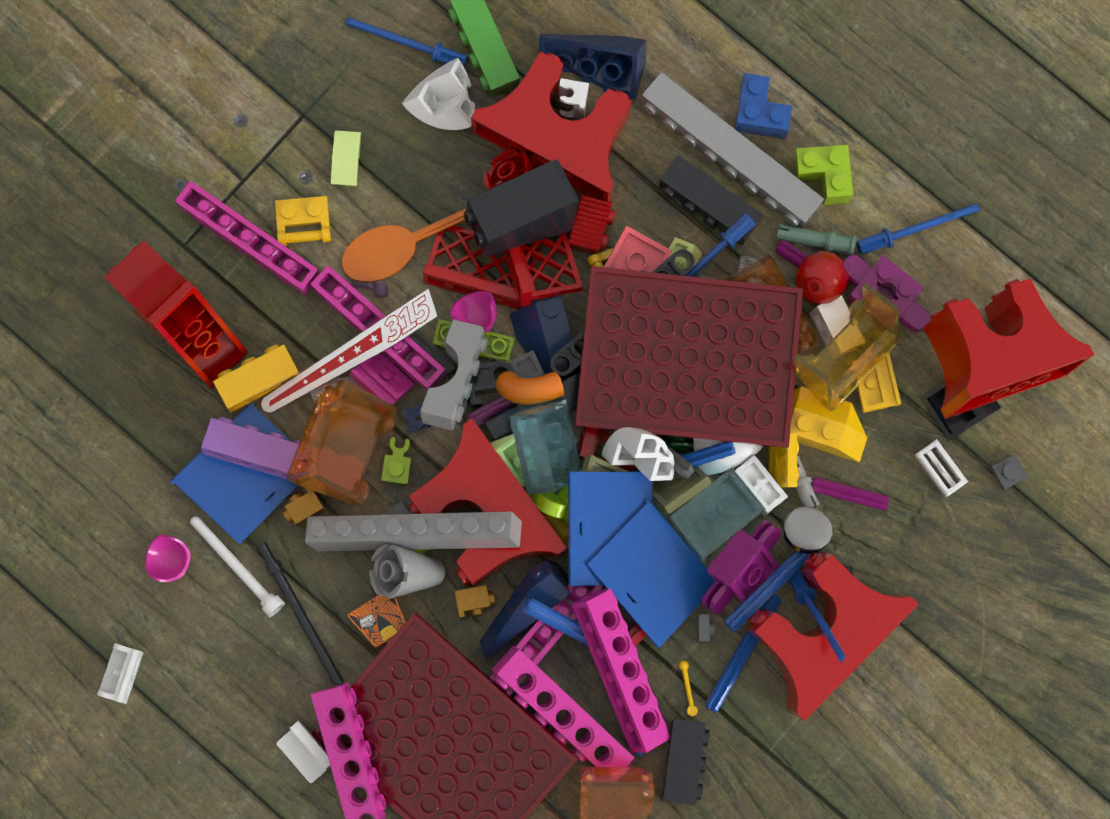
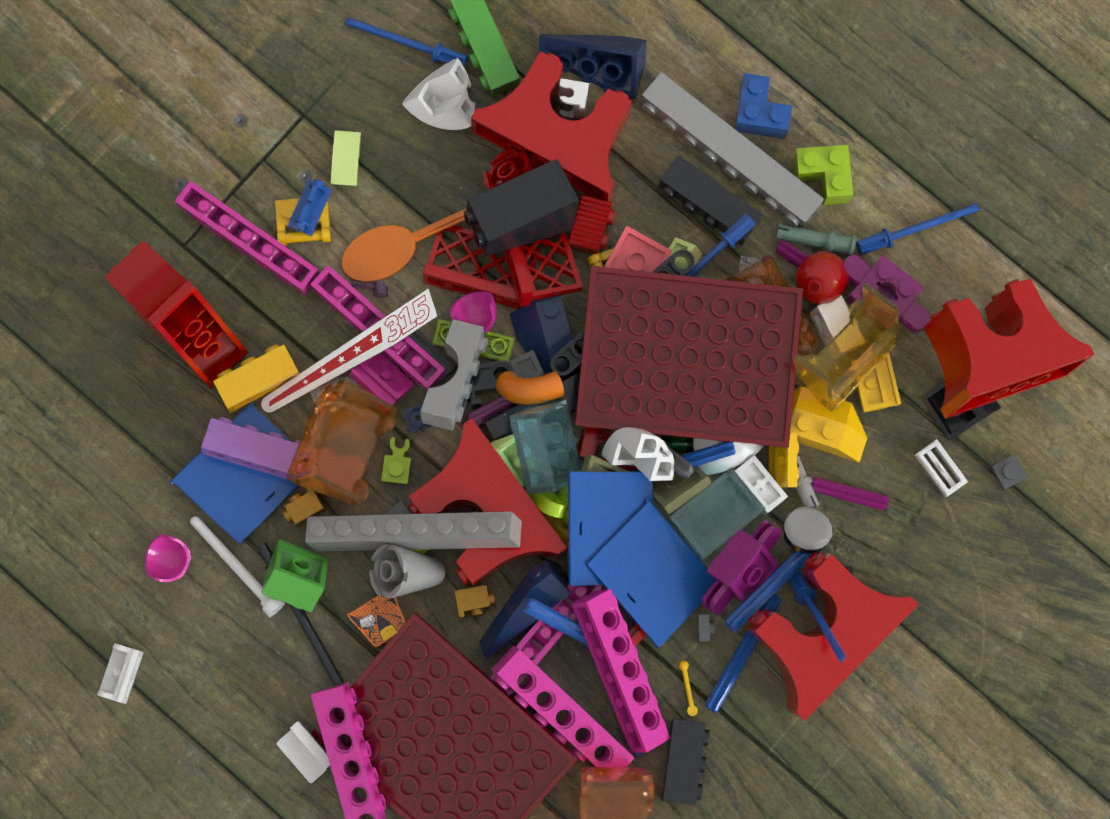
none -> bright green slope [262,539,328,613]
none -> blue hinge [288,179,332,236]

